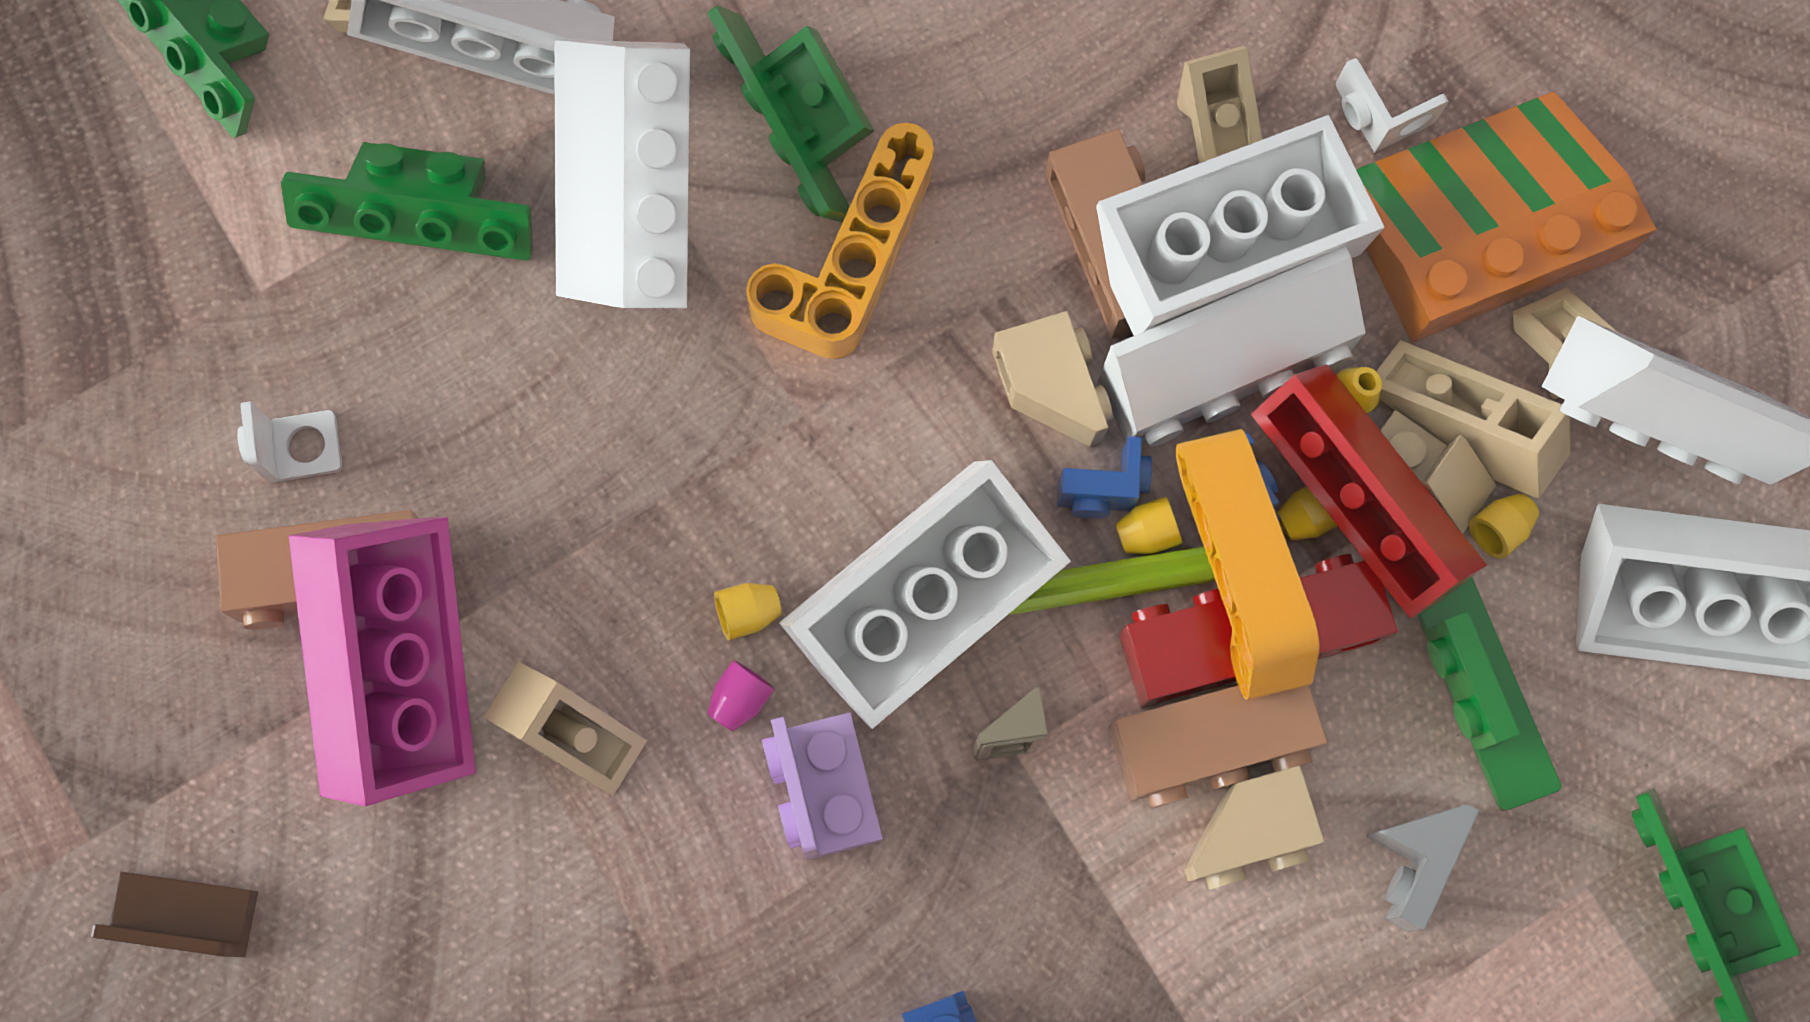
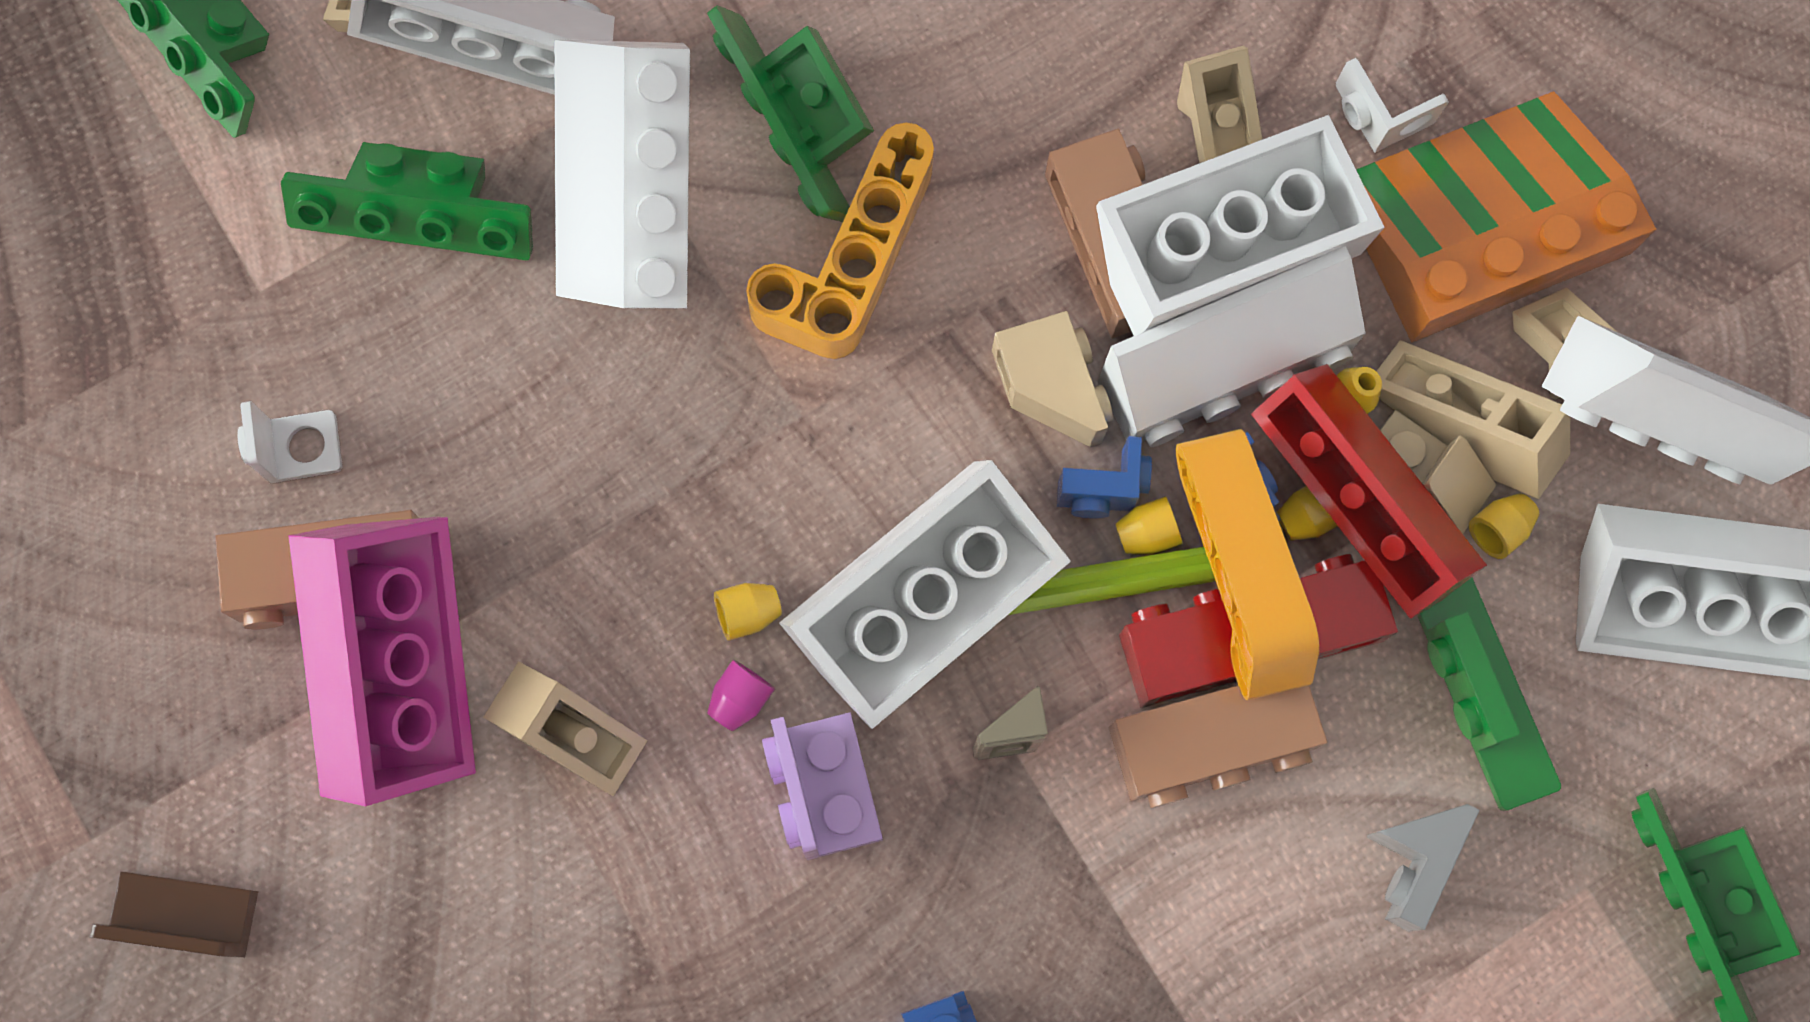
tan slope [1184,765,1325,890] -> none

